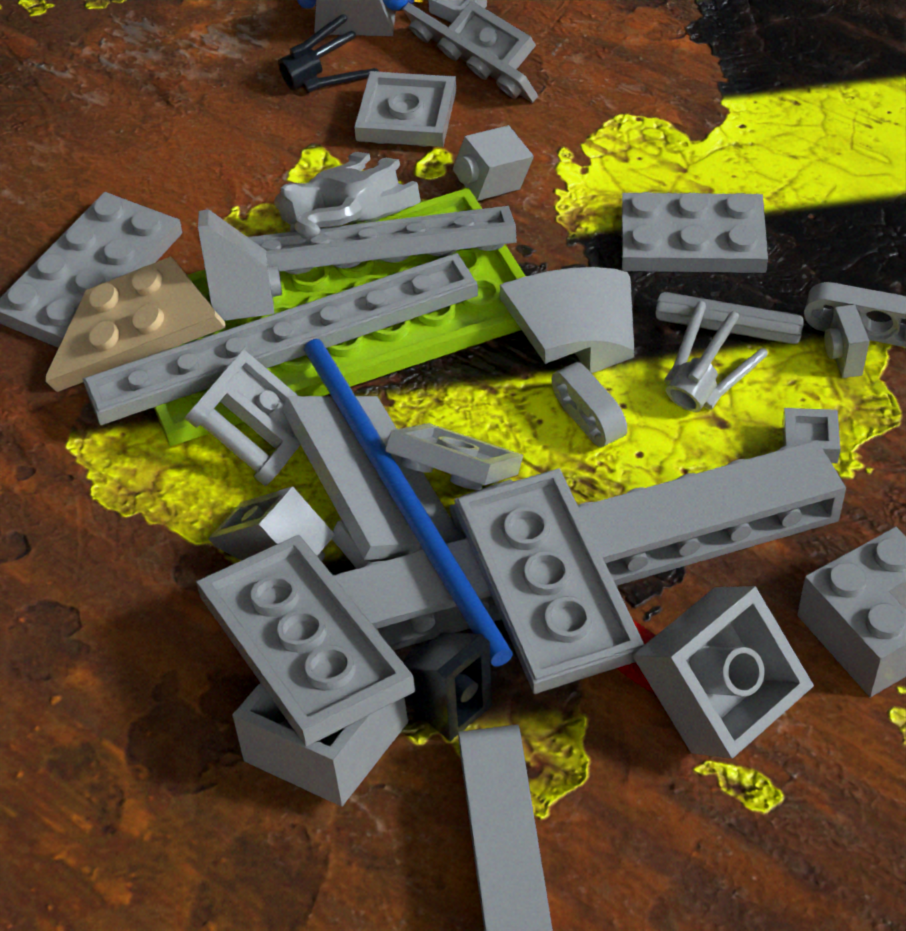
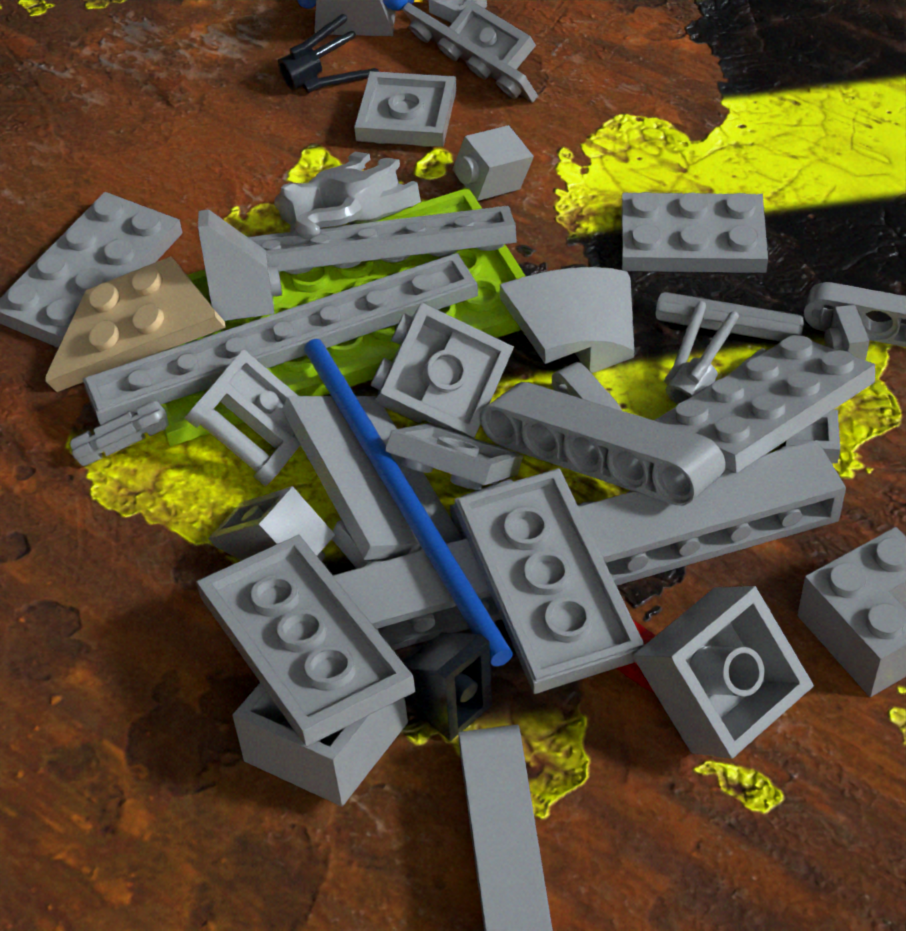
none -> light grey axle [70,401,169,466]
none -> light grey plate [370,302,514,438]
none -> light grey beam [480,382,726,506]
none -> light grey plate [655,335,875,473]

